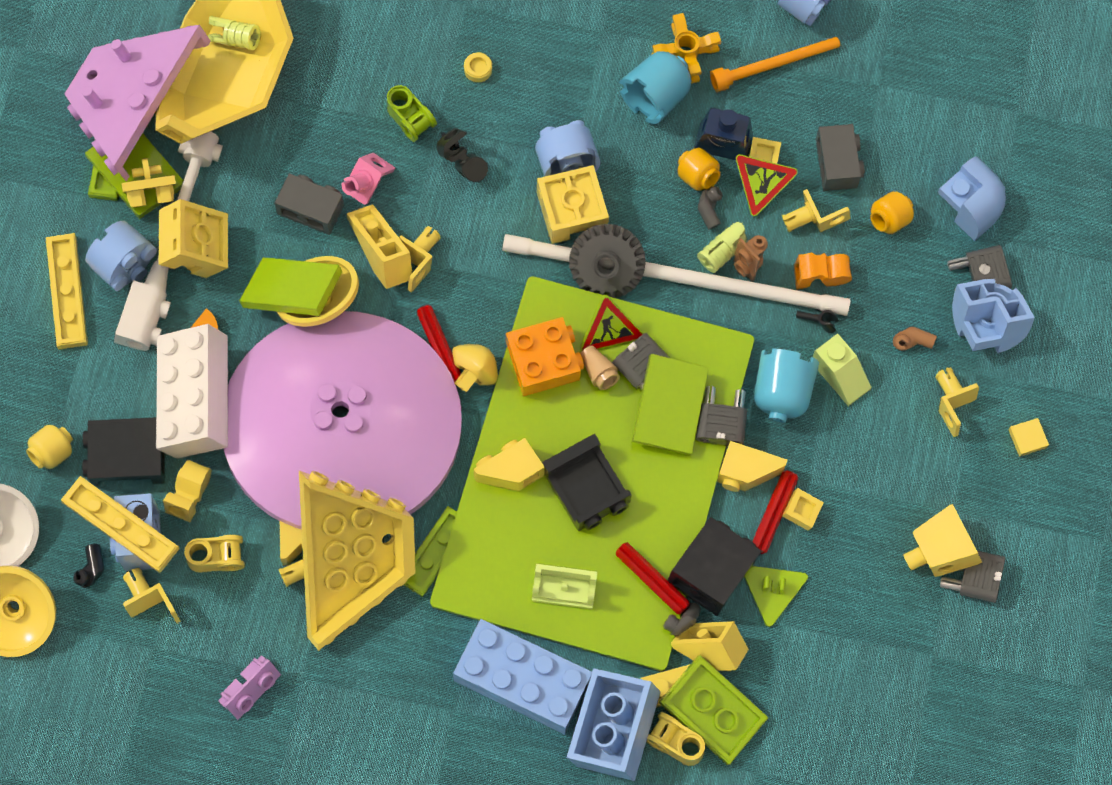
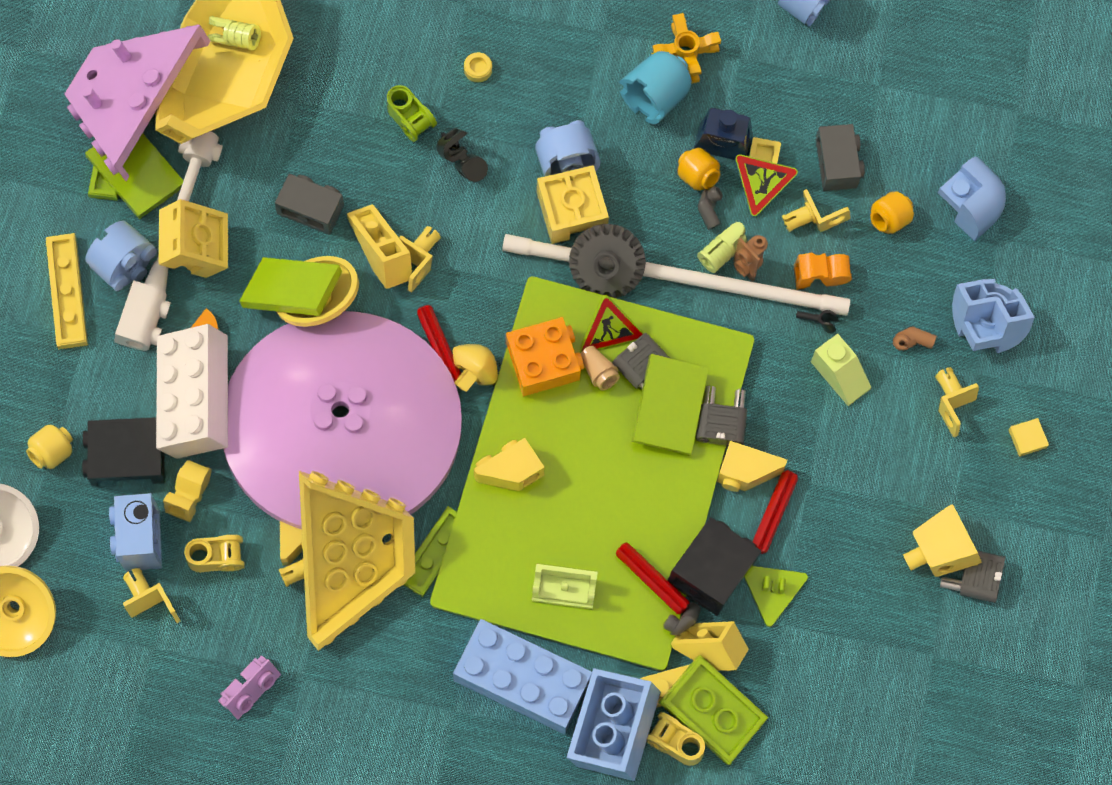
light yellow tile [61,476,179,573] -> none
black arm [74,544,104,588] -> none
light yellow hips [122,158,176,208] -> none
bright pink bracket [341,153,395,205] -> none
black panel [542,433,632,531] -> none
light orange piece [710,37,840,93] -> none
medium azure cylinder [754,348,819,423] -> none
light yellow plate [782,488,824,531] -> none
dark grey piece [947,245,1012,289] -> none

